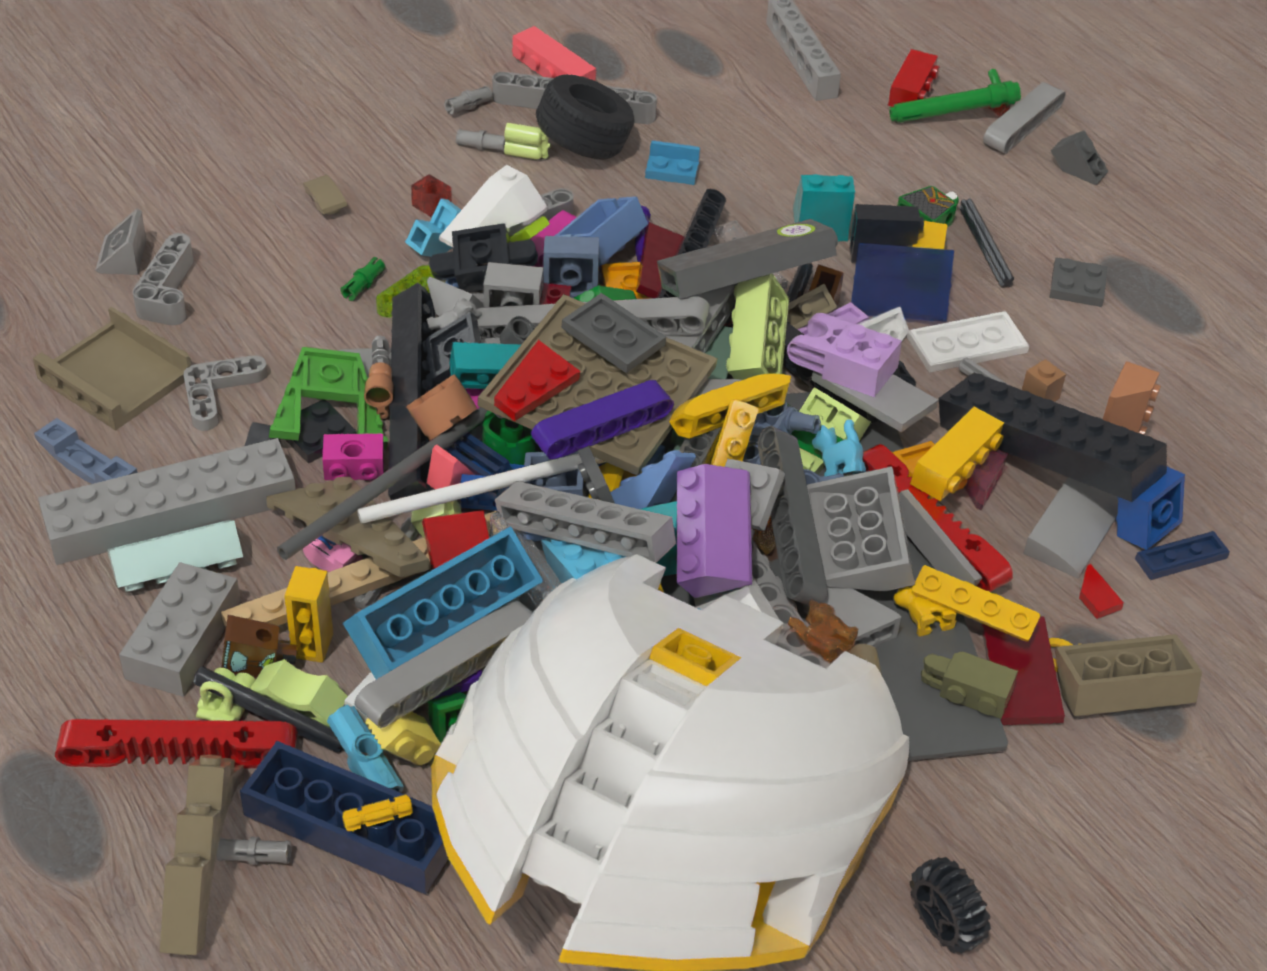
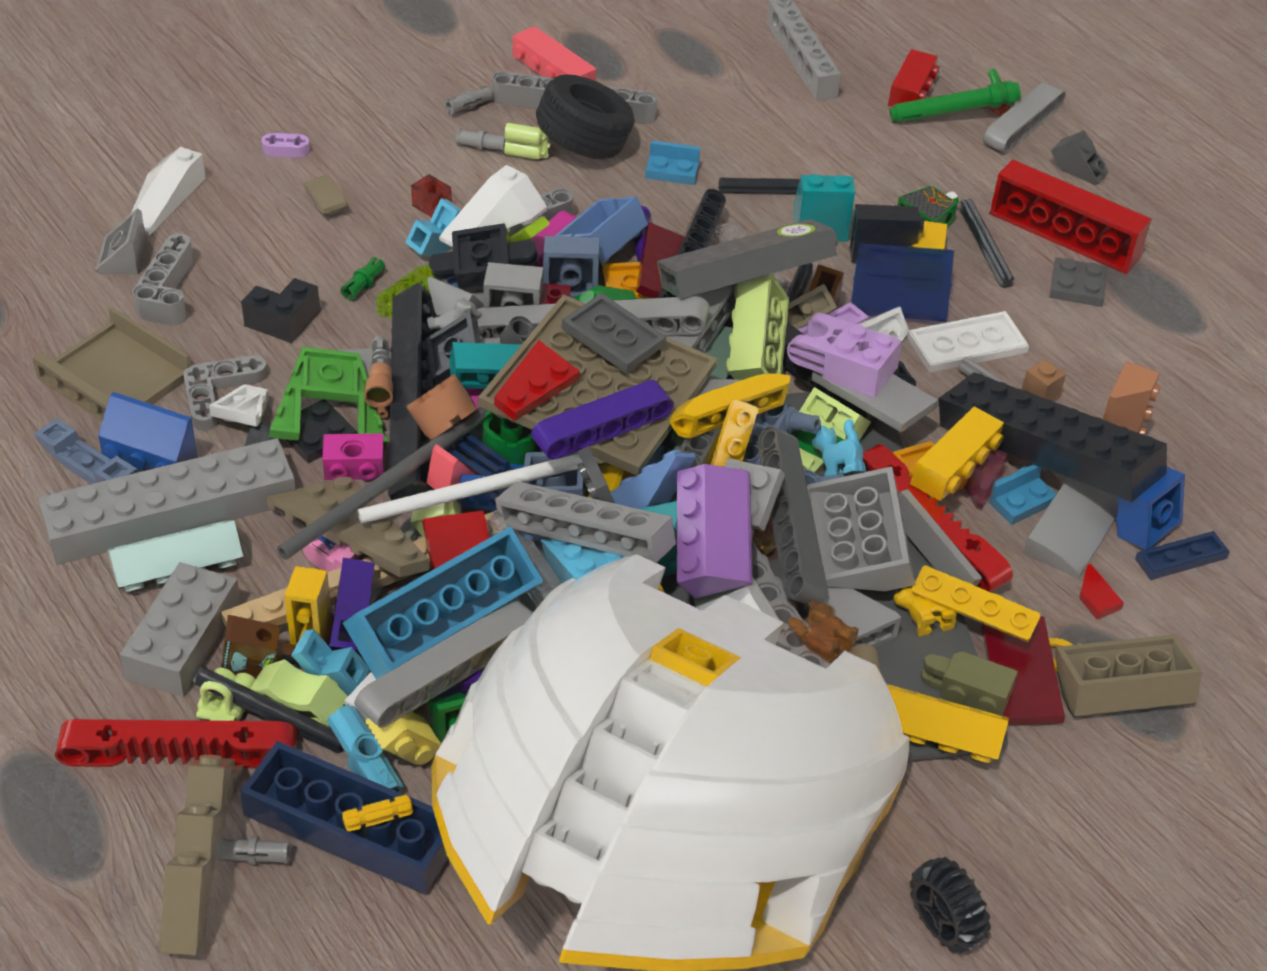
none -> slope [98,392,198,471]
none -> white wedge [131,147,206,236]
none -> white wing [209,384,269,426]
none -> black brick [241,278,320,343]
none -> lavender beam [261,133,310,158]
none -> medium azure brick [292,629,370,695]
none -> dark purple slope [329,558,374,656]
none -> black axle [718,177,800,194]
none -> yellow brick [887,684,1009,763]
none -> red brick [989,159,1152,275]
none -> dark azure bracket [989,464,1056,525]

